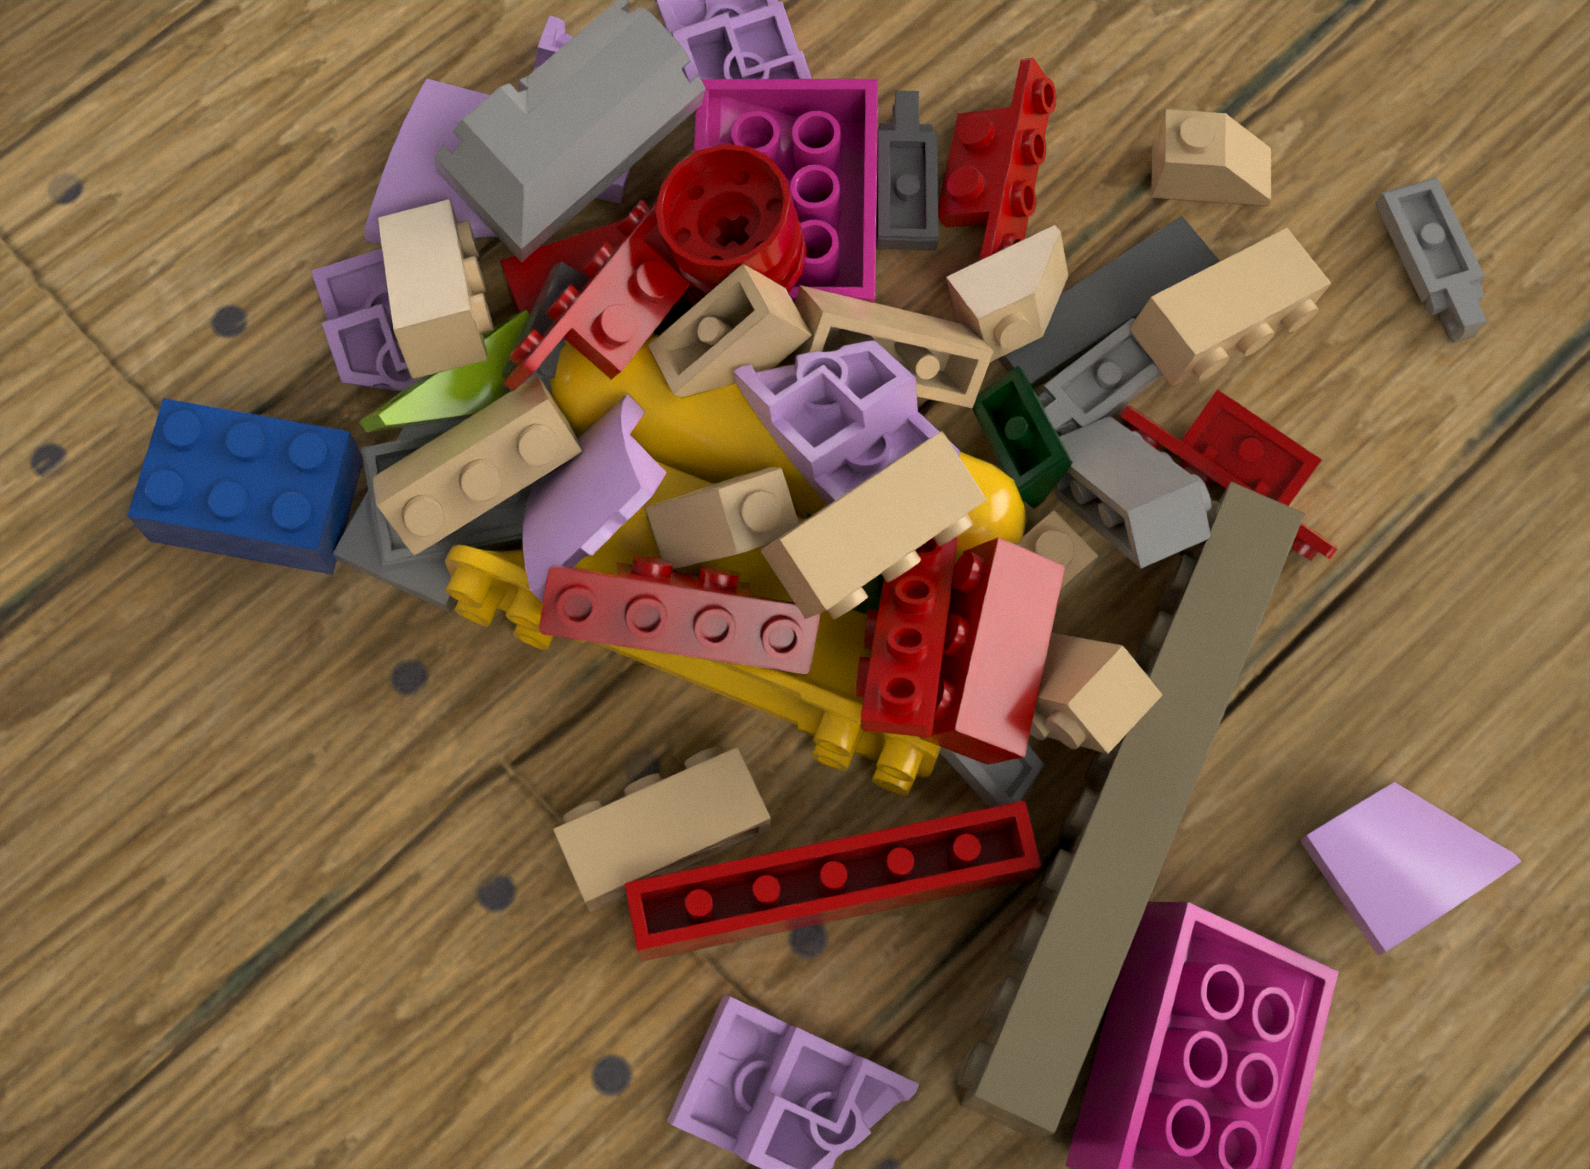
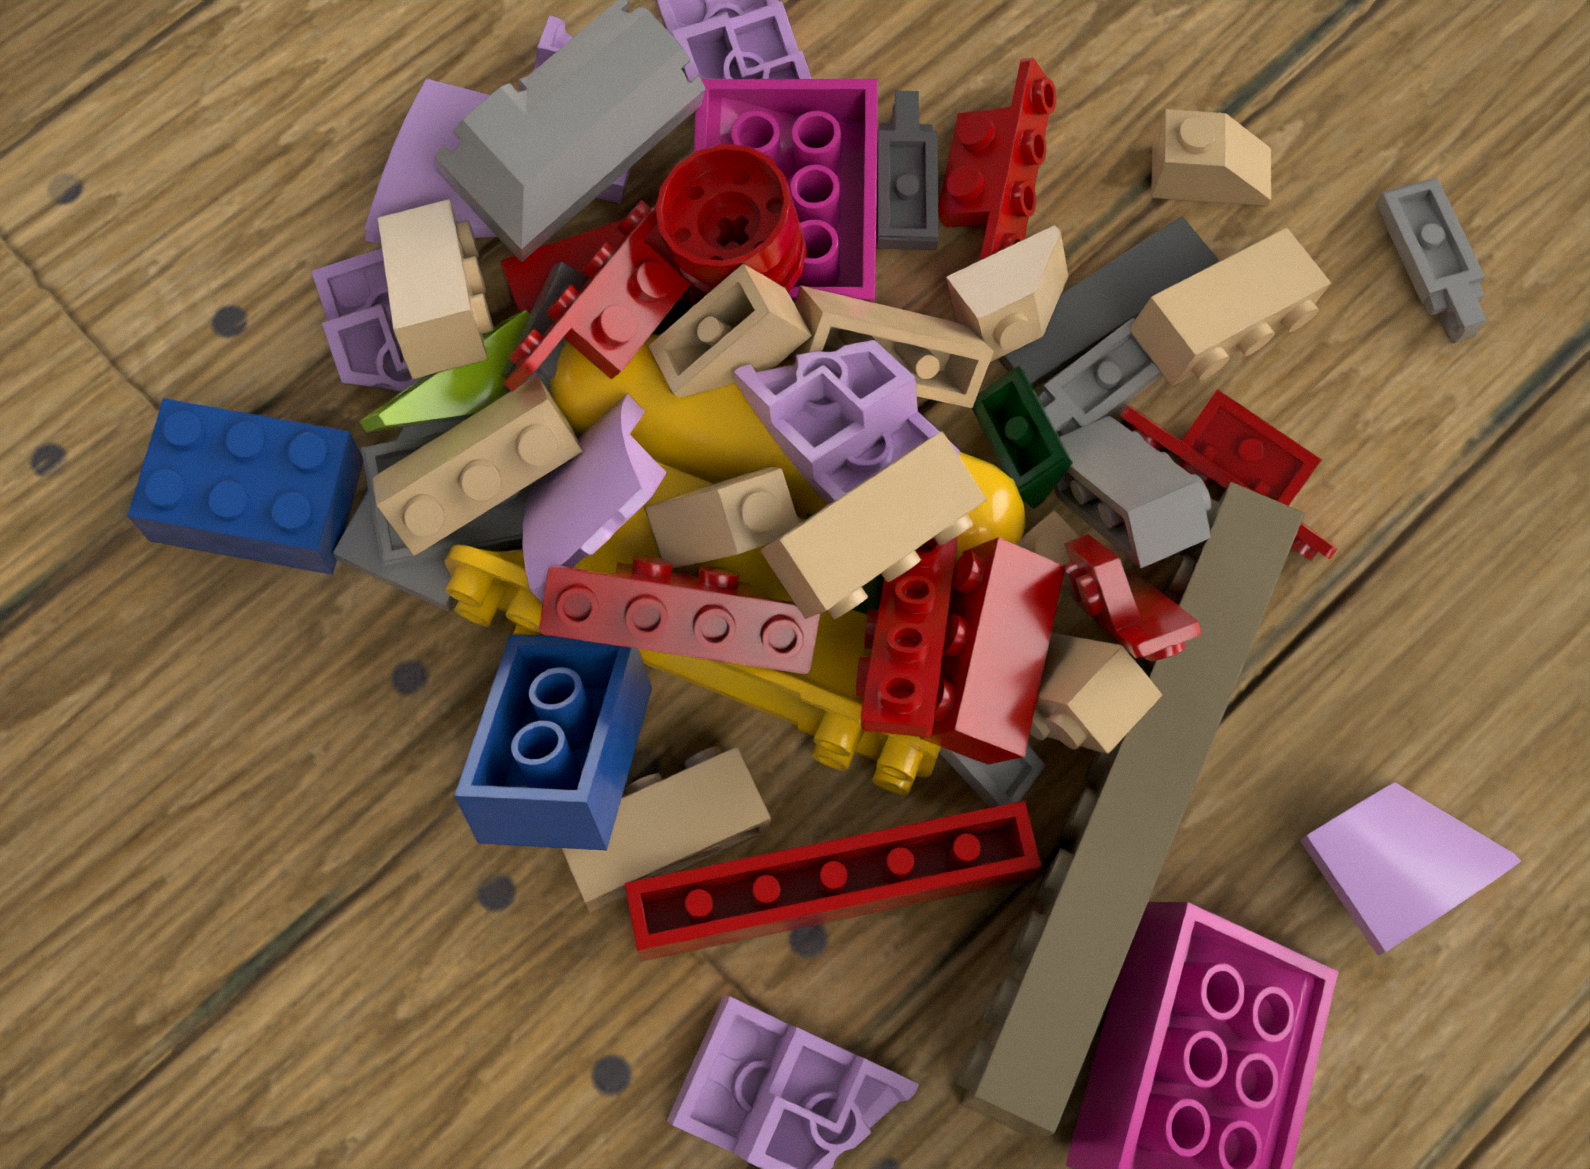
none -> blue brick [454,635,652,851]
none -> red bracket [1063,534,1202,661]

